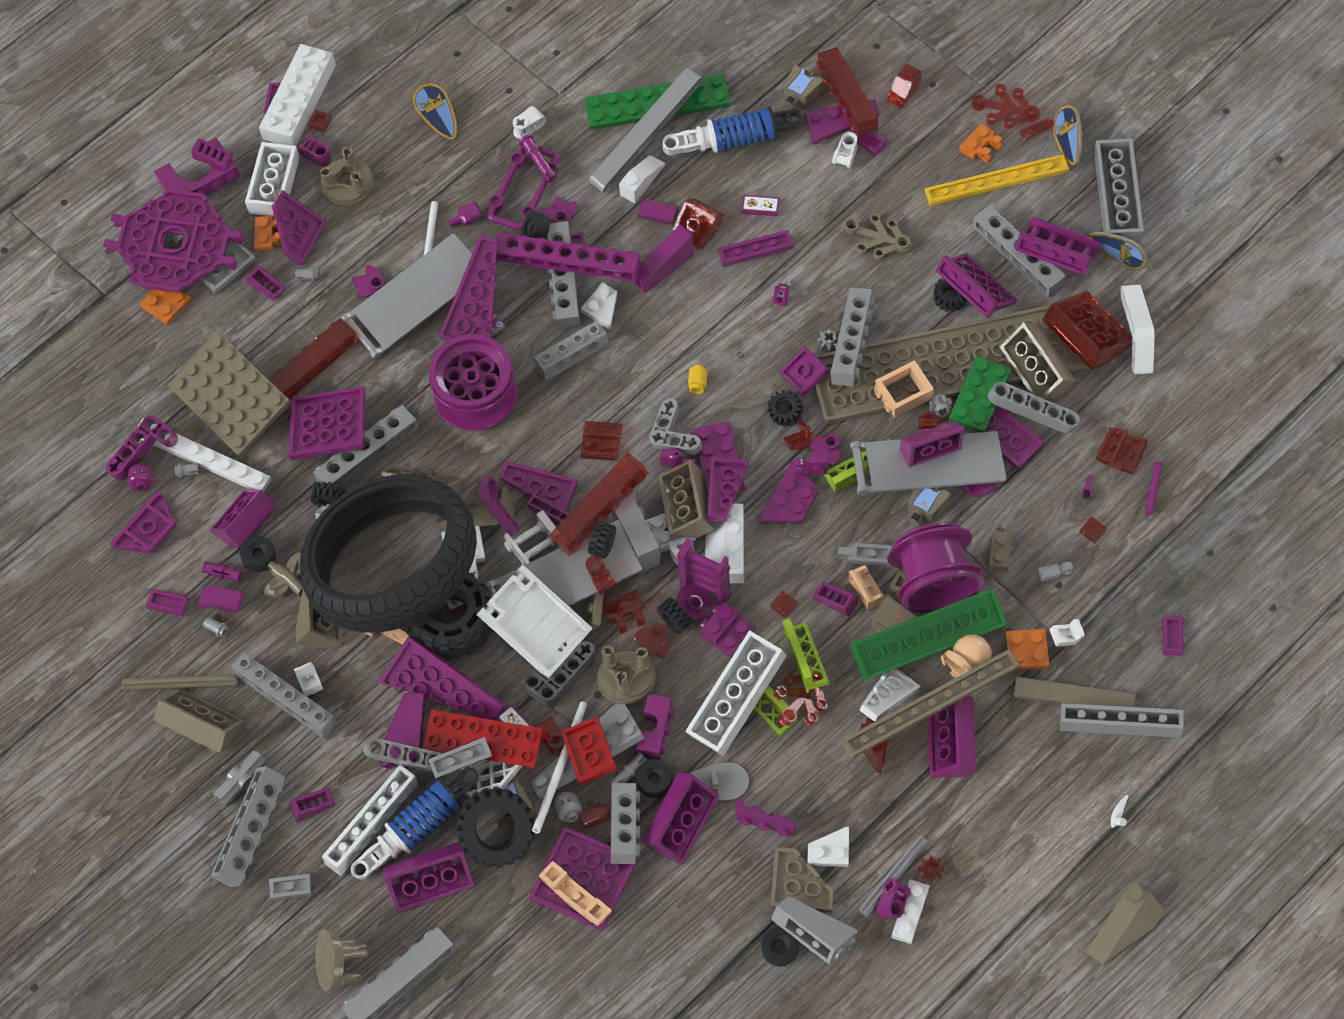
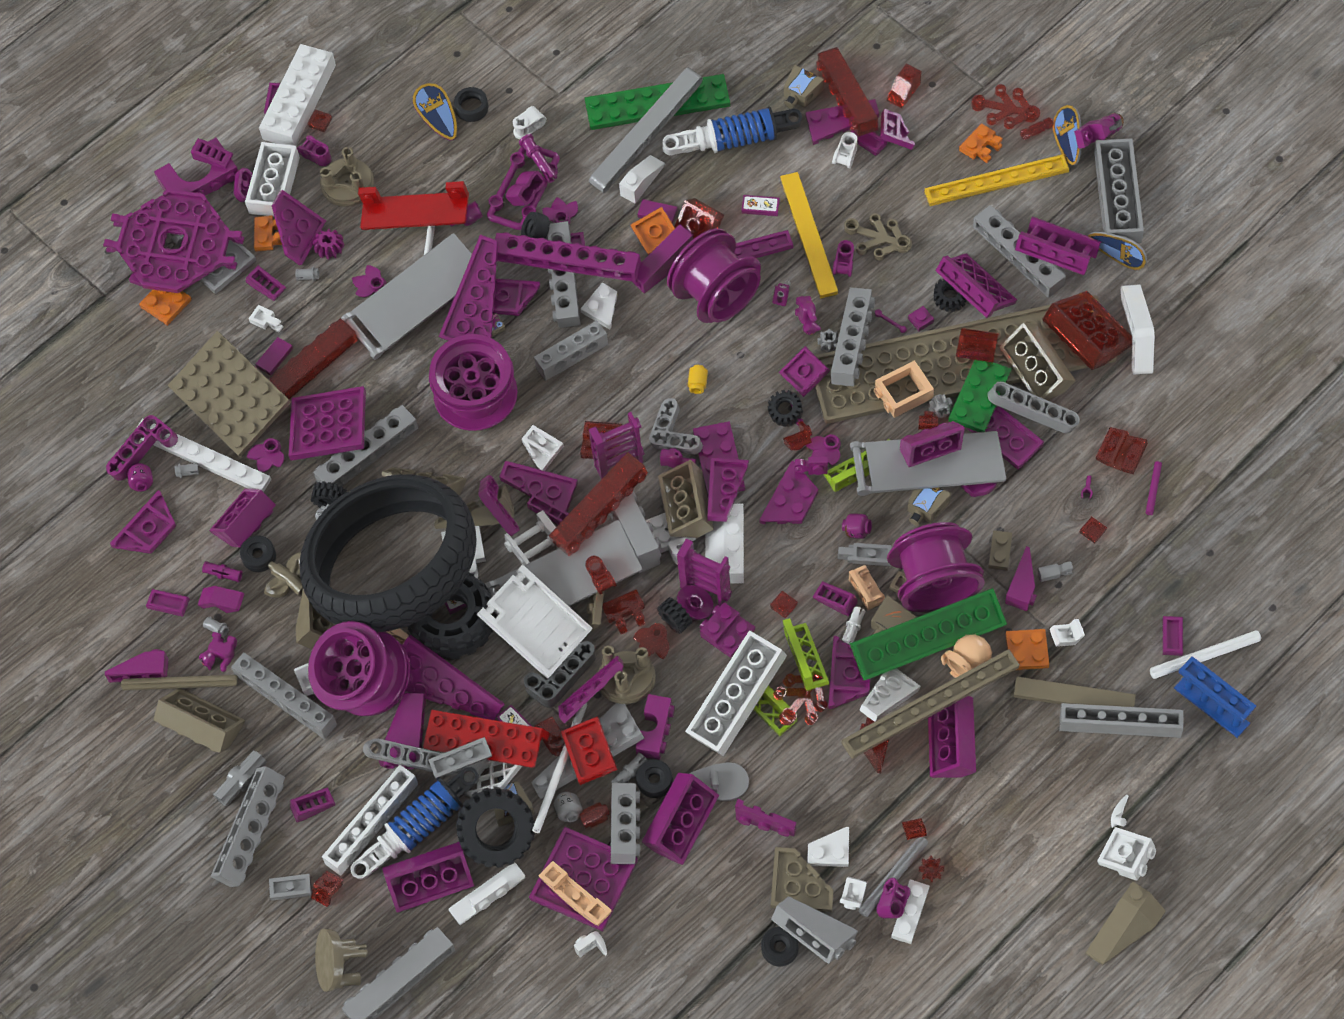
black tyre [588,521,616,559] -> none
none -> magenta slope [105,649,168,683]
none -> magenta animal [199,632,237,672]
none -> magenta plate [234,168,253,202]
none -> magenta plate [247,438,284,472]
none -> white plate [249,305,283,332]
none -> magenta tile [255,337,293,376]
none -> magenta wheel [308,621,410,716]
none -> clear red bracket [311,871,344,907]
none -> magenta gear [313,228,344,260]
none -> red bracket [358,181,469,230]
none -> white bracket [449,862,526,925]
none -> black tyre [454,87,489,122]
none -> magenta wing [493,279,540,316]
none -> magenta brick [506,171,546,206]
none -> white wing [522,425,564,471]
none -> magenta wing [558,655,624,724]
none -> white plate [574,931,607,957]
none -> magenta fence [589,412,645,480]
none -> orange plate [630,207,675,255]
none -> magenta wheel [667,228,761,323]
none -> yellow tile [780,172,838,299]
none -> magenta animal [795,296,821,335]
none -> magenta wing [828,636,870,709]
none -> magenta piece [833,240,854,277]
none -> white bracket [840,876,867,910]
none -> magenta head [842,513,872,539]
none -> white axle [842,607,866,644]
none -> magenta hinge [875,309,907,333]
none -> magenta wing [880,109,915,150]
none -> clear red tile [902,818,927,840]
none -> magenta plate [908,306,934,332]
none -> clear red slope [956,328,999,362]
none -> magenta slope [1005,546,1037,611]
none -> magenta plate [1074,113,1124,149]
none -> white plate [1098,827,1156,881]
none -> white axle [1150,630,1261,679]
none -> blue fence [1174,656,1256,738]

